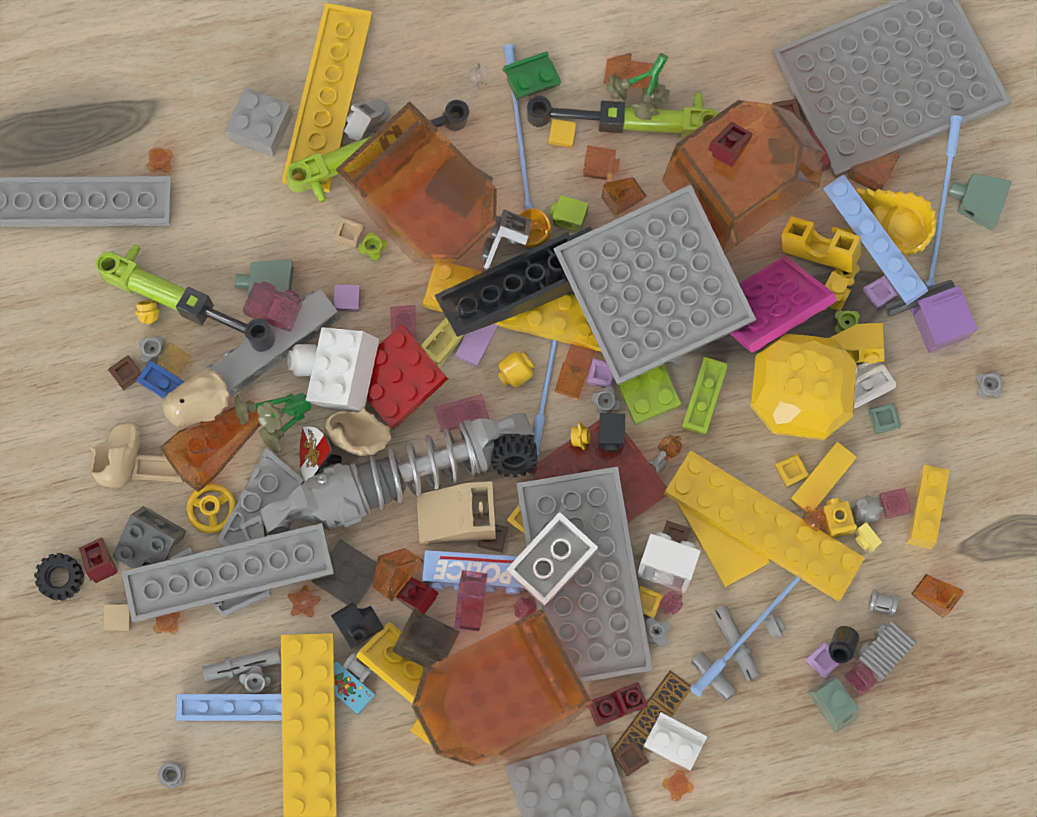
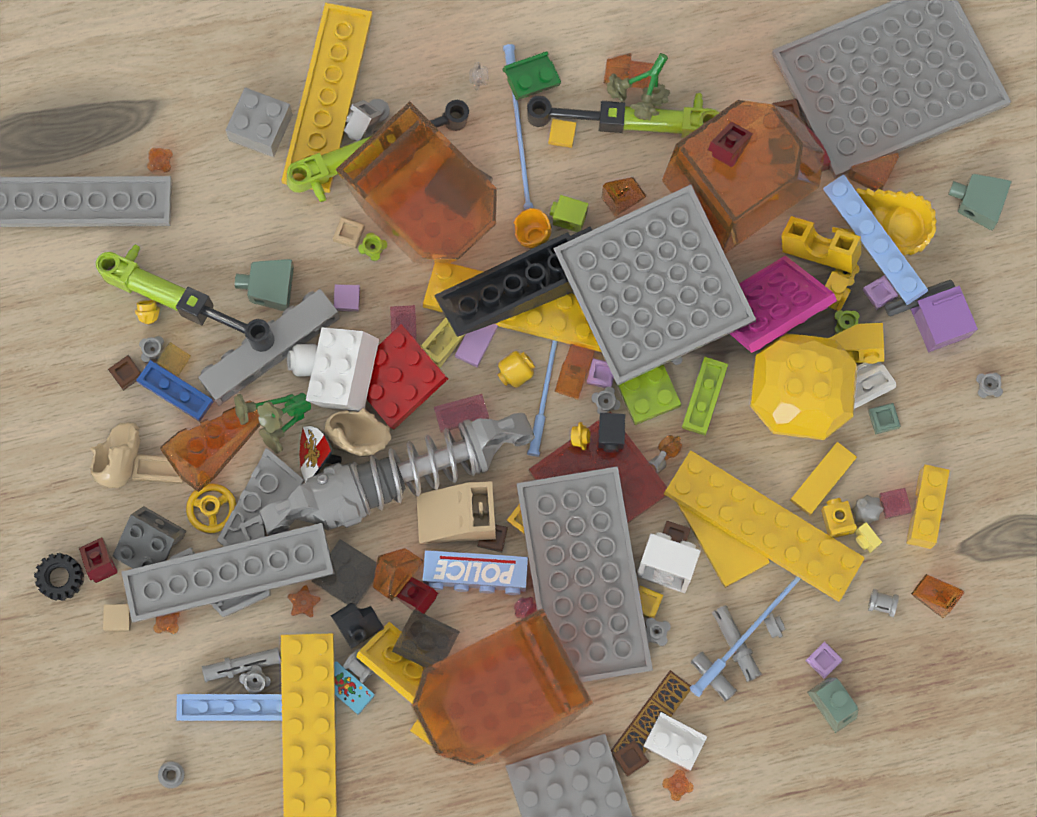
tan piece [162,368,230,427] -> none
clear pink brick [243,281,302,332] -> none
clear pink panel [454,570,488,631] -> none
dark grey bracket [481,209,531,271] -> none
black tyre [491,434,537,477] -> none
white brick [506,512,598,607] -> none
clear orange brick [583,145,620,181] -> none
dark red slope [587,682,648,727] -> none
clear pink plate [659,591,683,615] -> none
yellow tile [774,453,809,488] -> none
clear orange plate [803,506,828,531] -> none
black brick [829,626,859,664] -> none
clear pink plate [844,662,878,696] -> none
light grey brick [856,621,916,682] -> none
light blue piece [925,115,963,287] -> none

